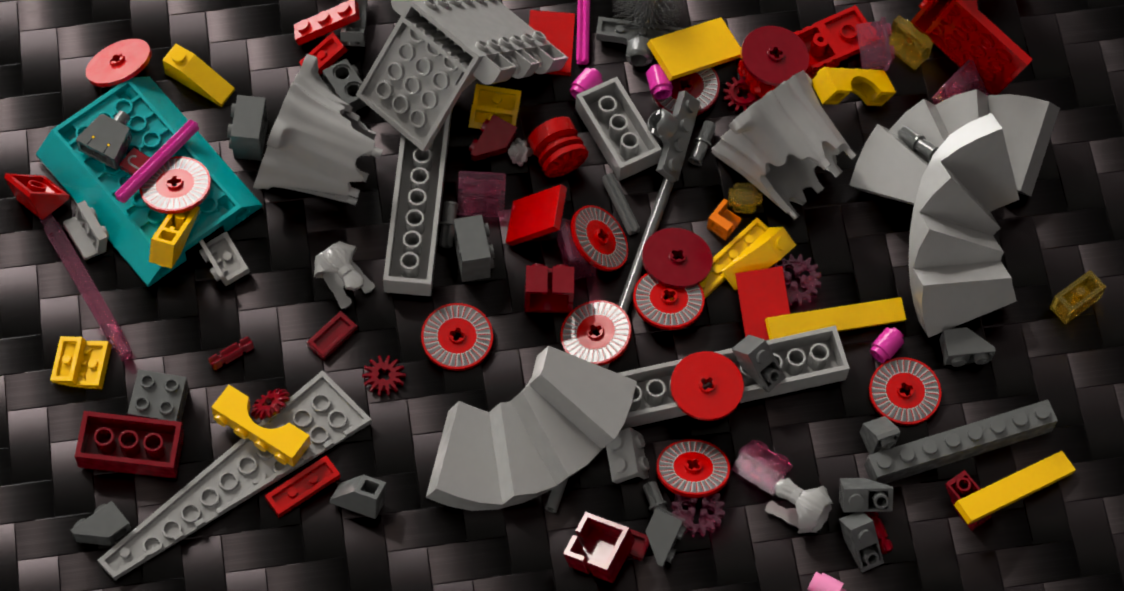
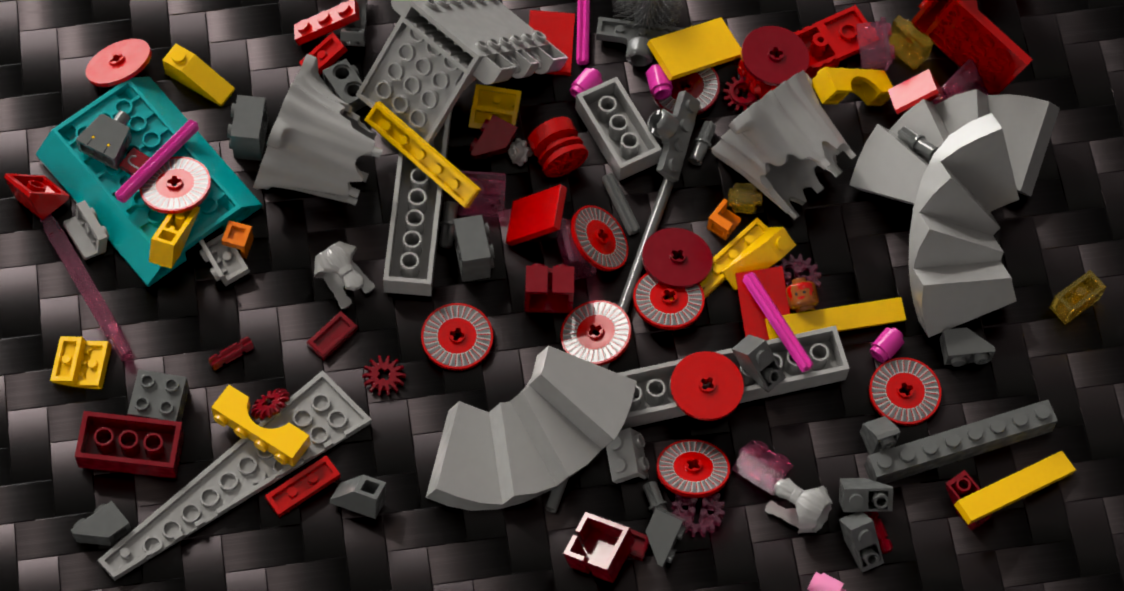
none -> orange panel [221,220,254,258]
none -> yellow tile [364,101,481,208]
none -> dark pink axle [743,272,813,372]
none -> dark orange head [786,277,819,313]
none -> slope [888,69,944,115]

